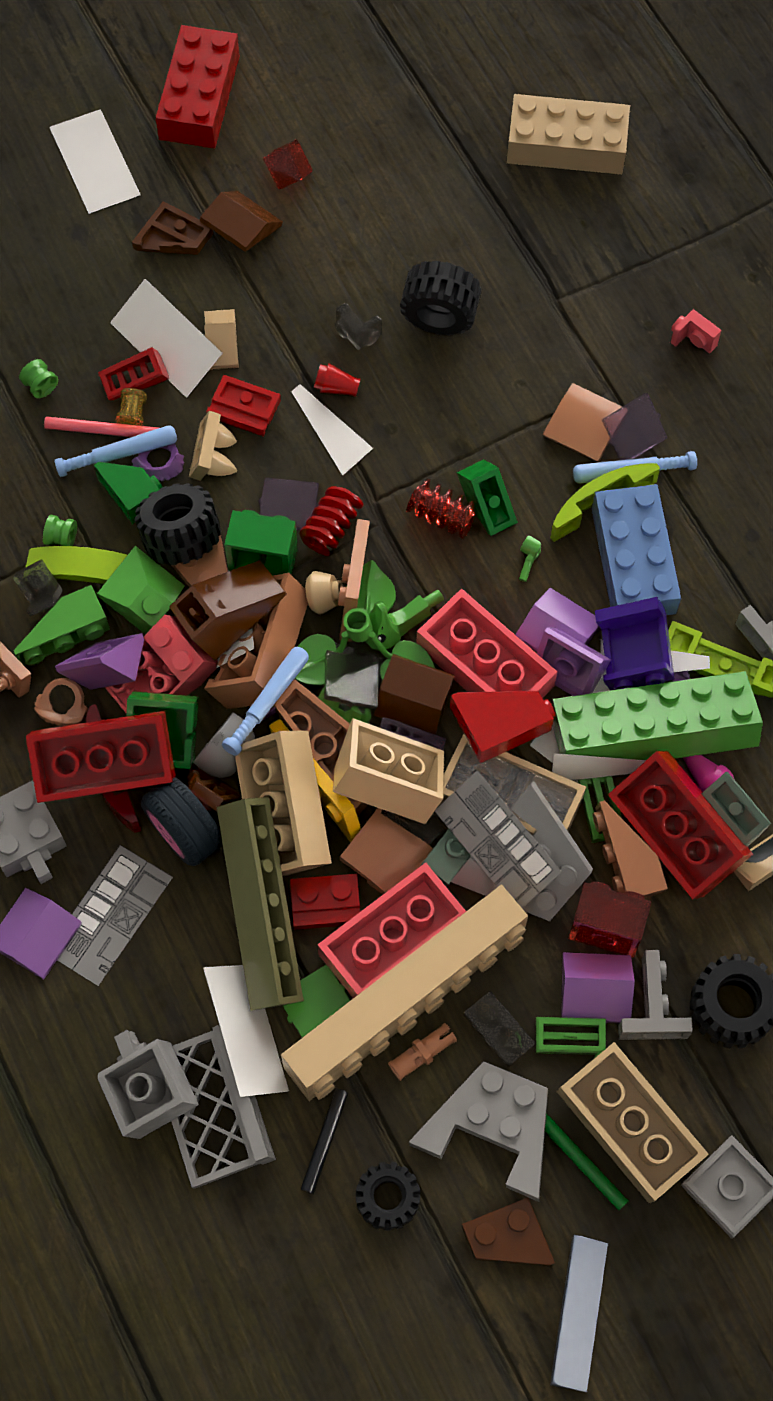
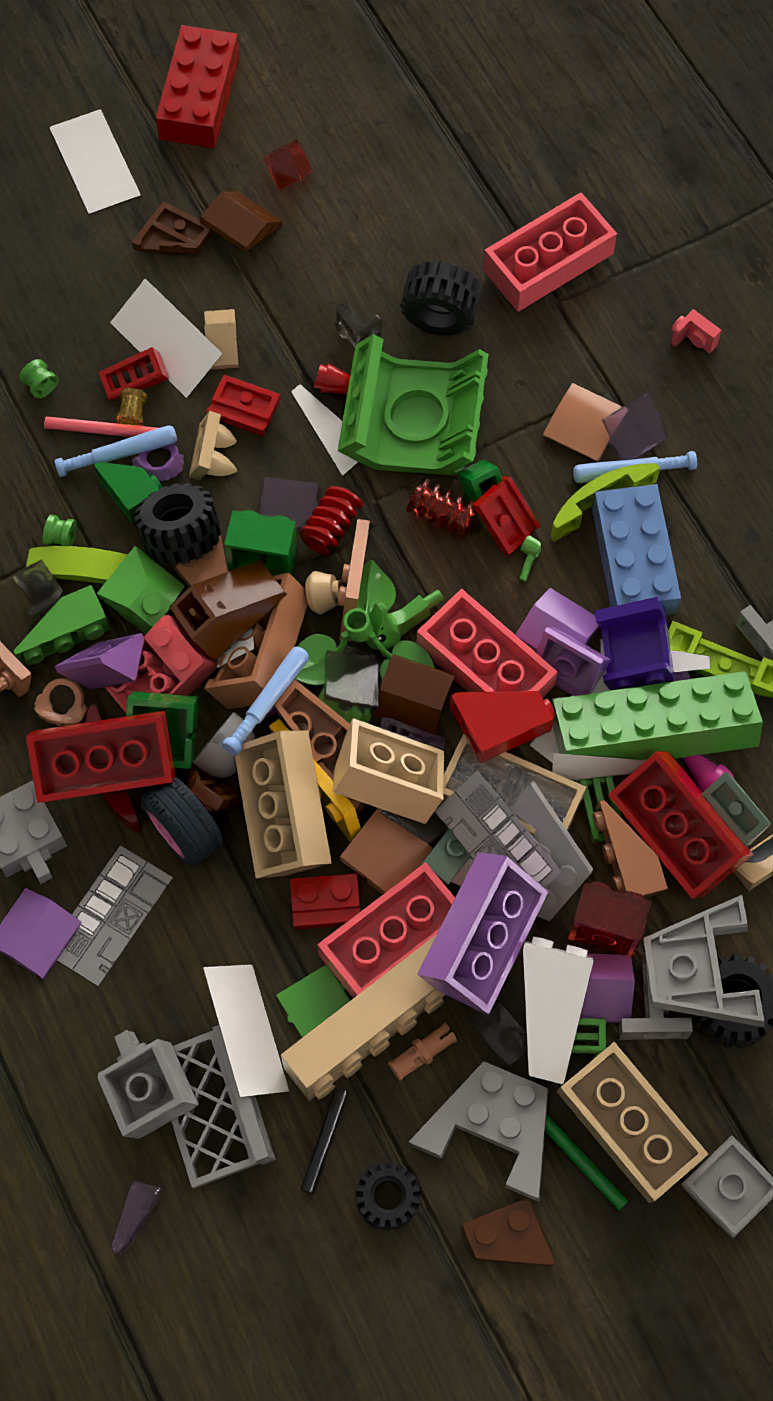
olive brick [217,798,304,1011] -> none
tan brick [507,94,630,175] -> none
slope [550,1235,608,1392] -> none
none -> clear purple slope [111,1181,163,1258]
none -> bright green panel [337,334,489,476]
none -> medium lavender slope [417,852,548,1014]
none -> red plate [472,476,541,555]
none -> coral brick [483,193,617,312]
none -> white slope [523,936,594,1084]
none -> light grey wing [643,895,764,1027]

